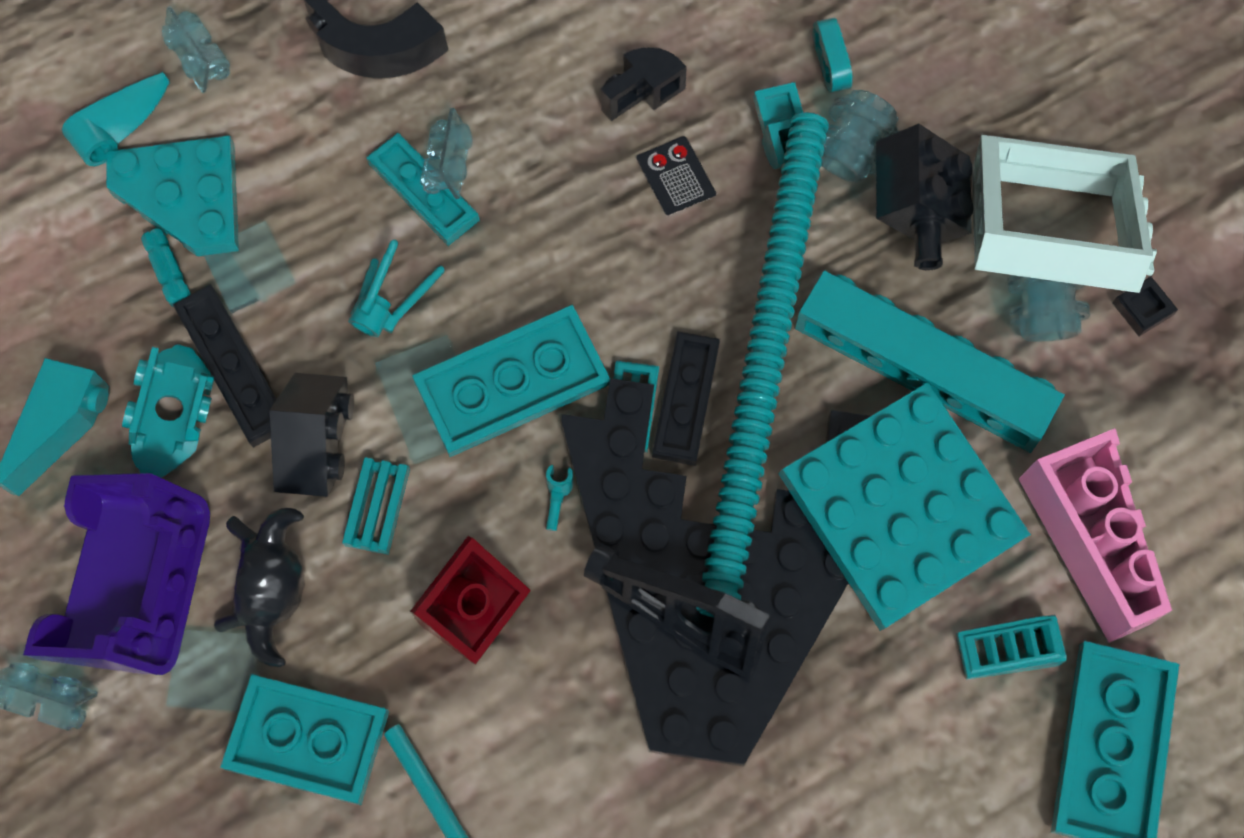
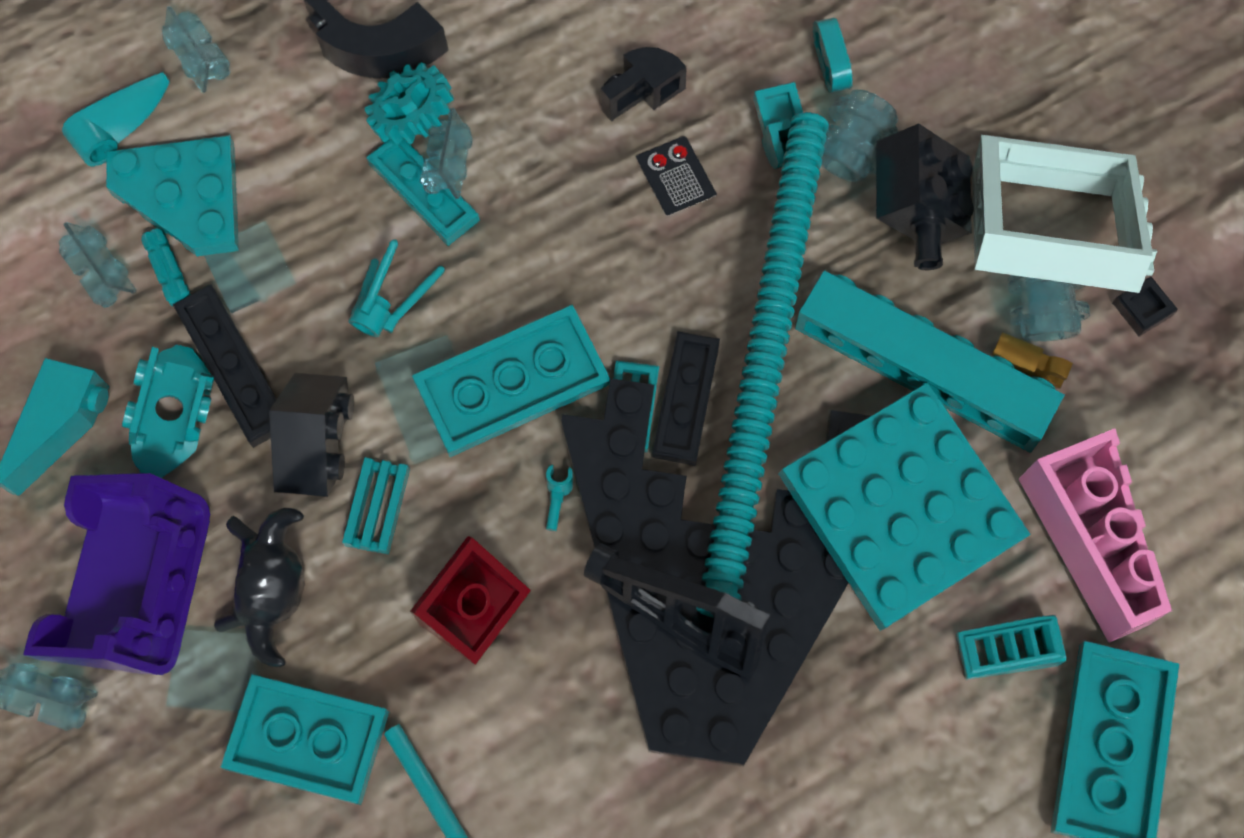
none -> clear light blue hinge [59,222,137,308]
none -> teal gear [365,63,454,146]
none -> pearl gold bar [991,332,1073,389]

